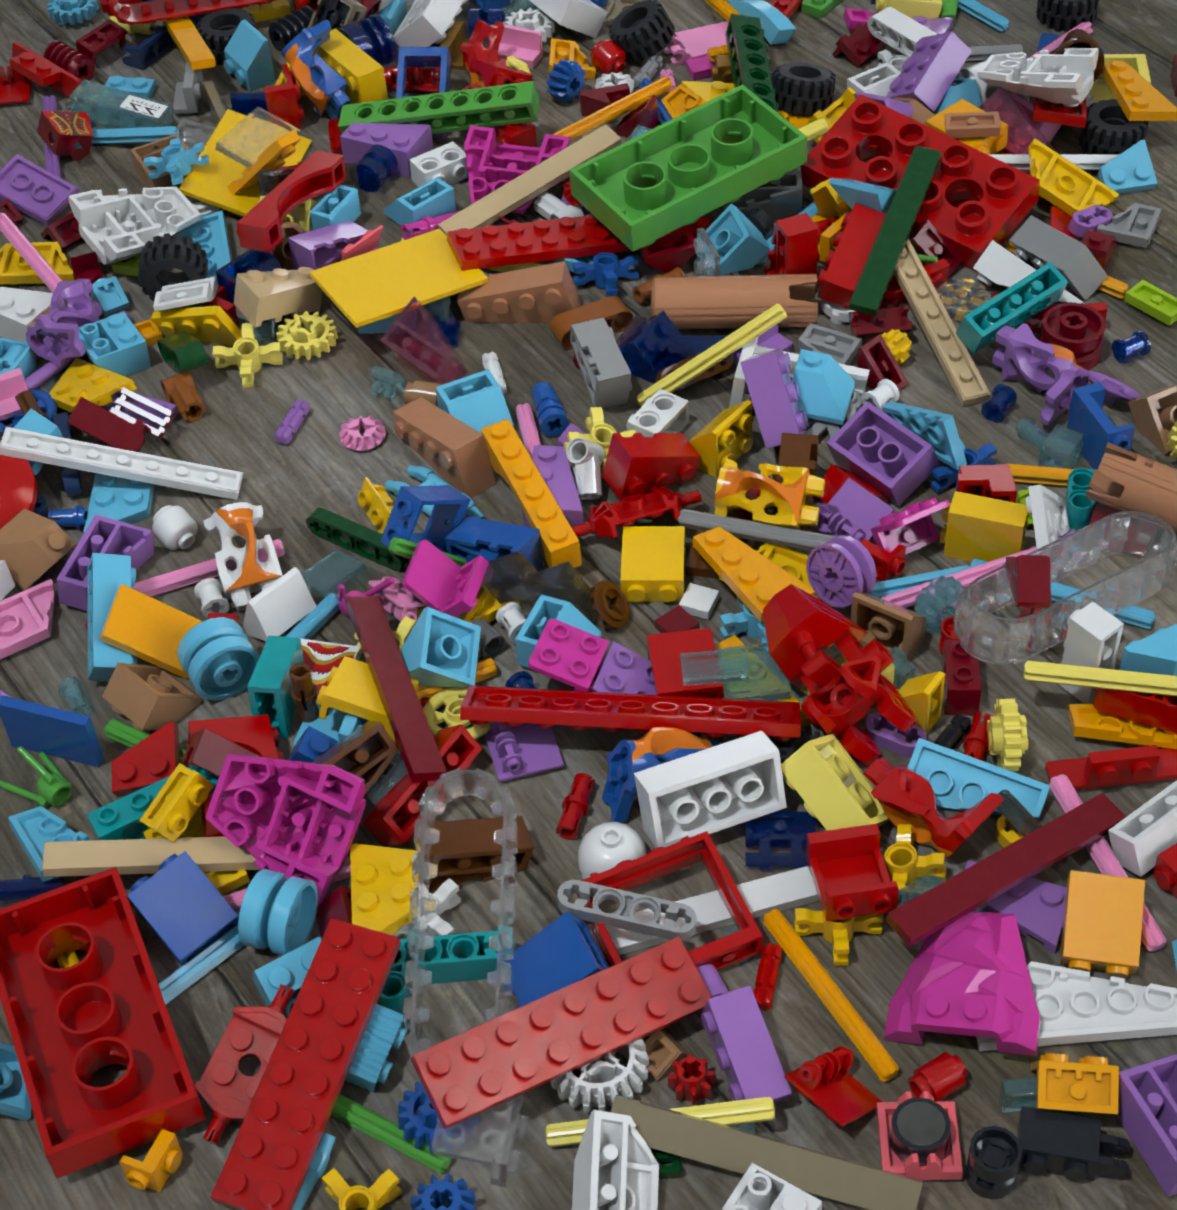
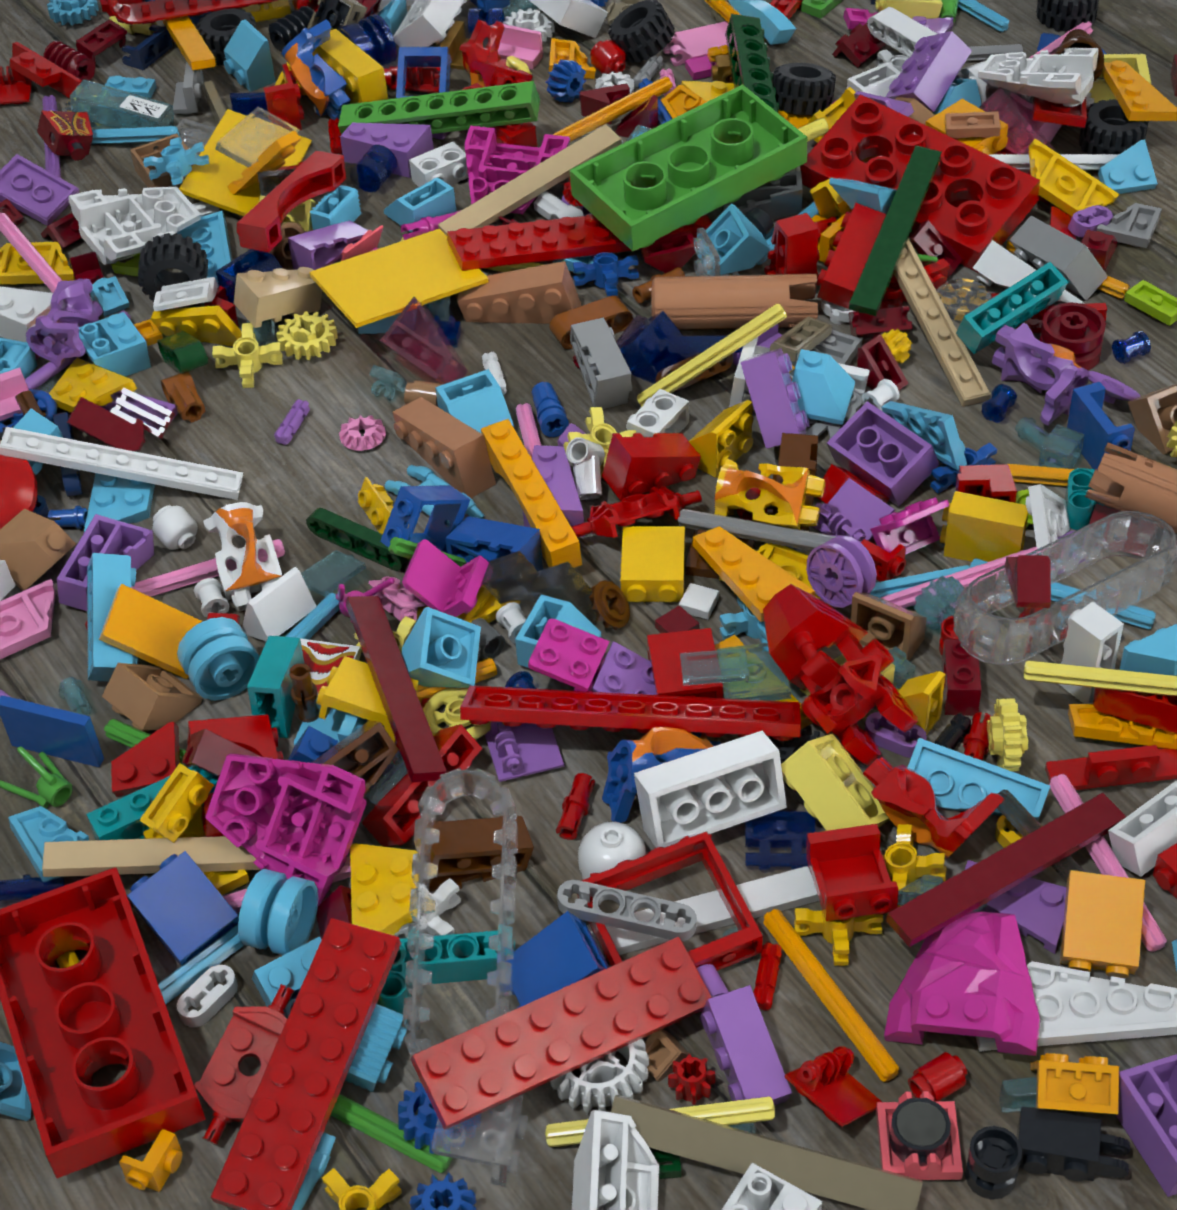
none -> white beam [177,965,238,1027]
none -> dark tan tile [769,317,833,362]

